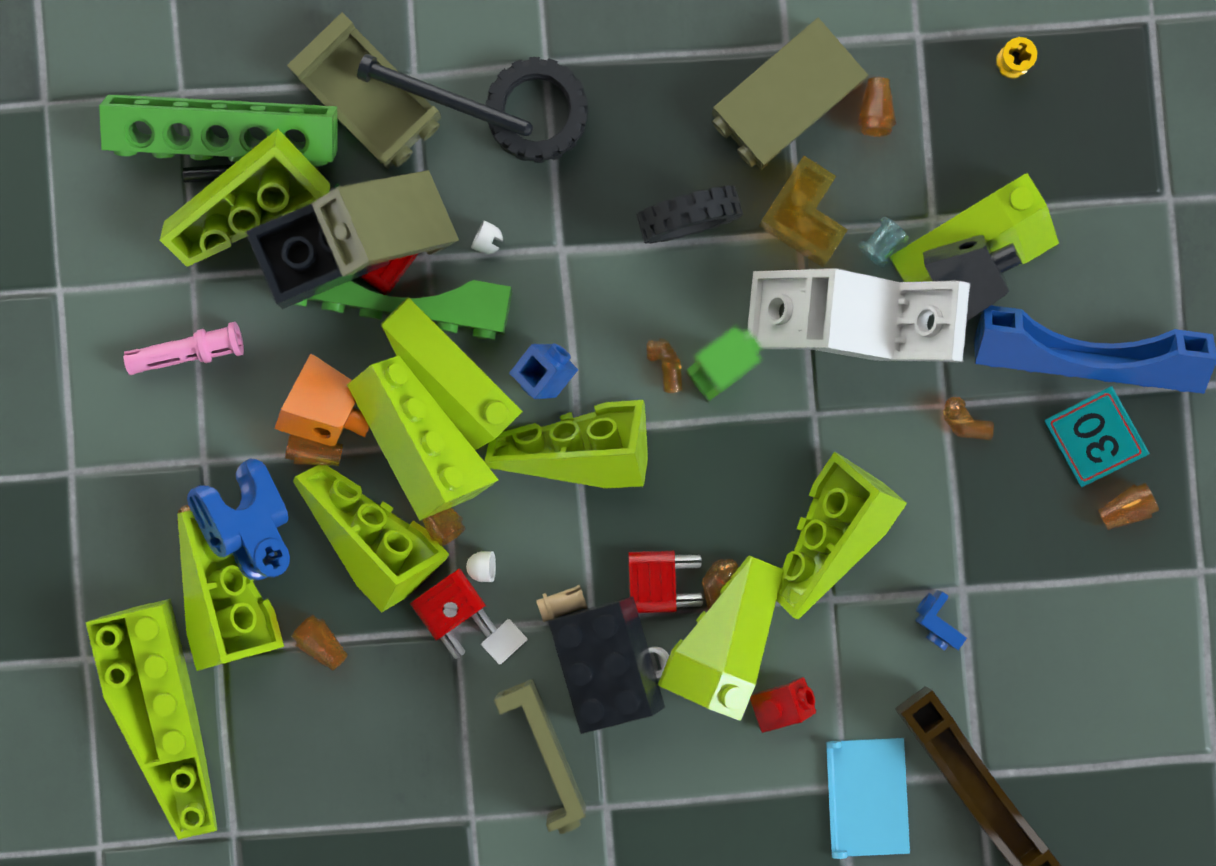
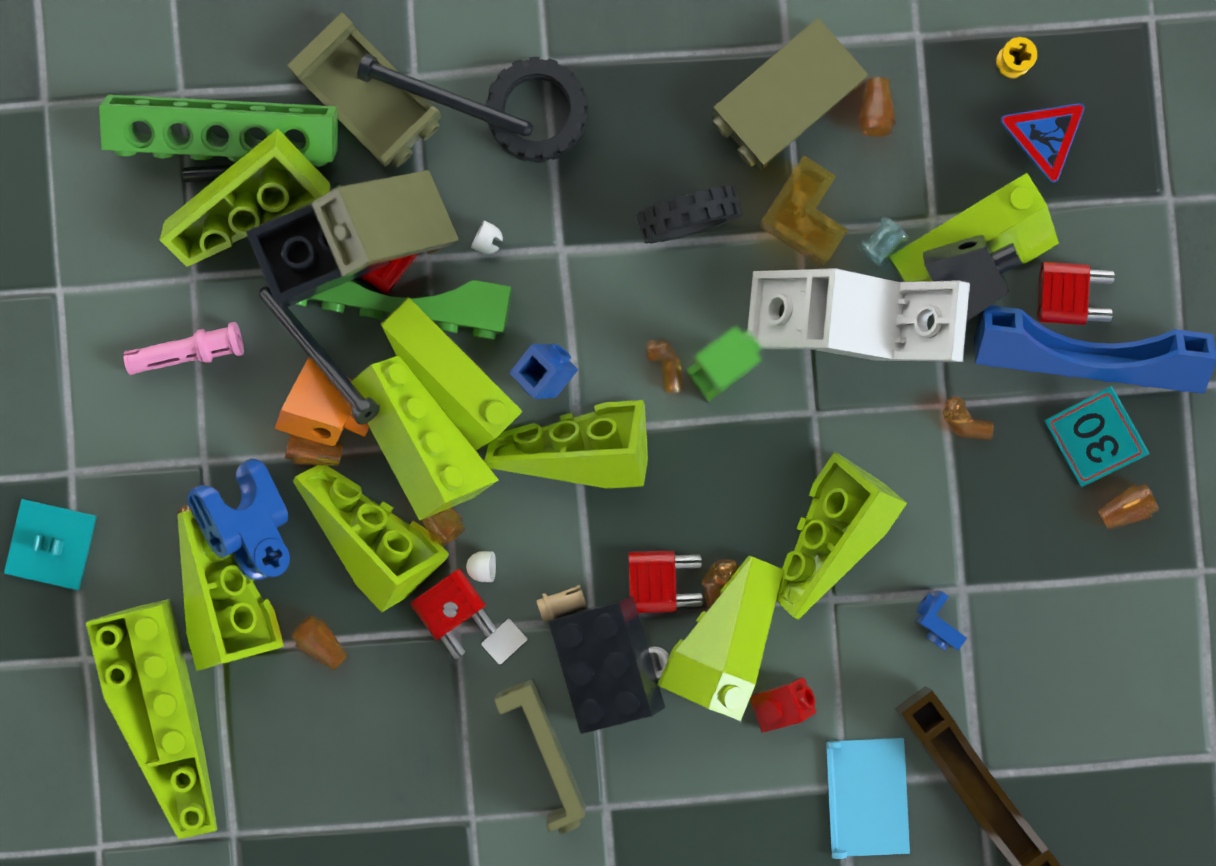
none -> teal piece [4,499,97,590]
none -> black bar [259,286,379,424]
none -> piece [1001,103,1085,183]
none -> red piece [1037,262,1115,325]

